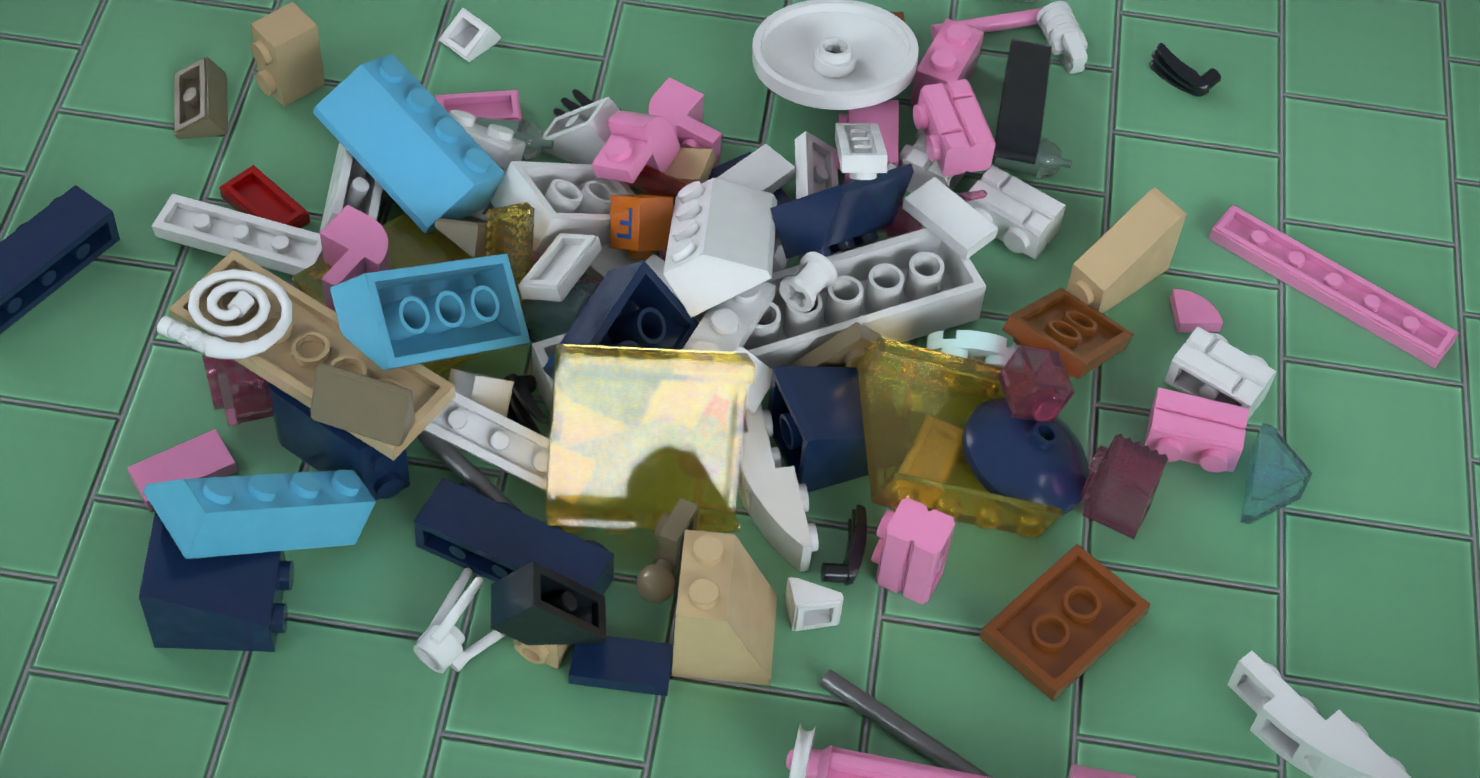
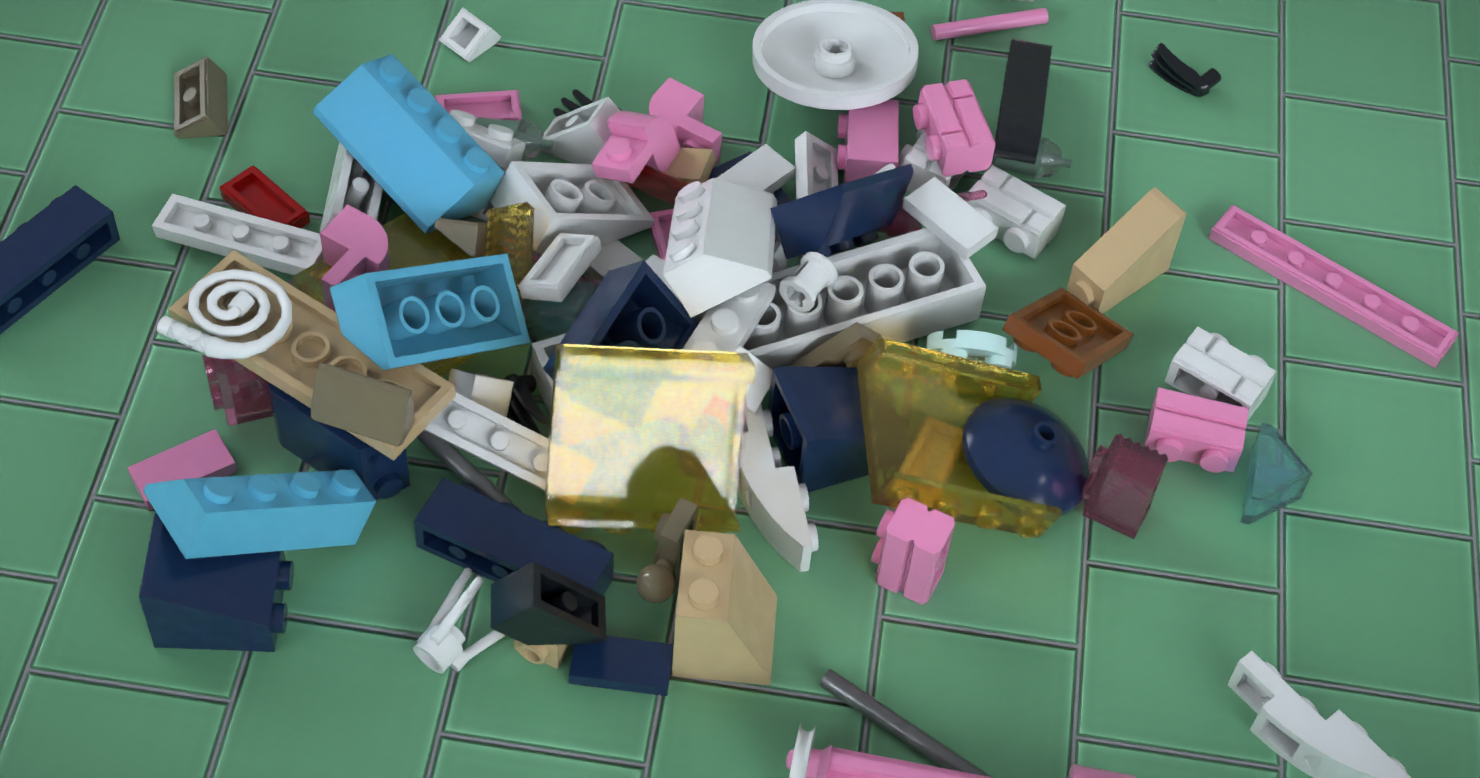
tan brick [250,2,325,107] -> none
orange brick [609,194,673,259] -> none
white slope [785,577,844,631] -> none
black piece [821,504,867,586] -> none
white plate [835,123,888,180] -> none
bright pink brick [910,18,984,106] -> none
dark orange plate [980,544,1151,701] -> none
clear pink brick [998,345,1075,423] -> none
white hinge [1036,1,1088,74] -> none
bright pink tile [1170,289,1223,333] -> none

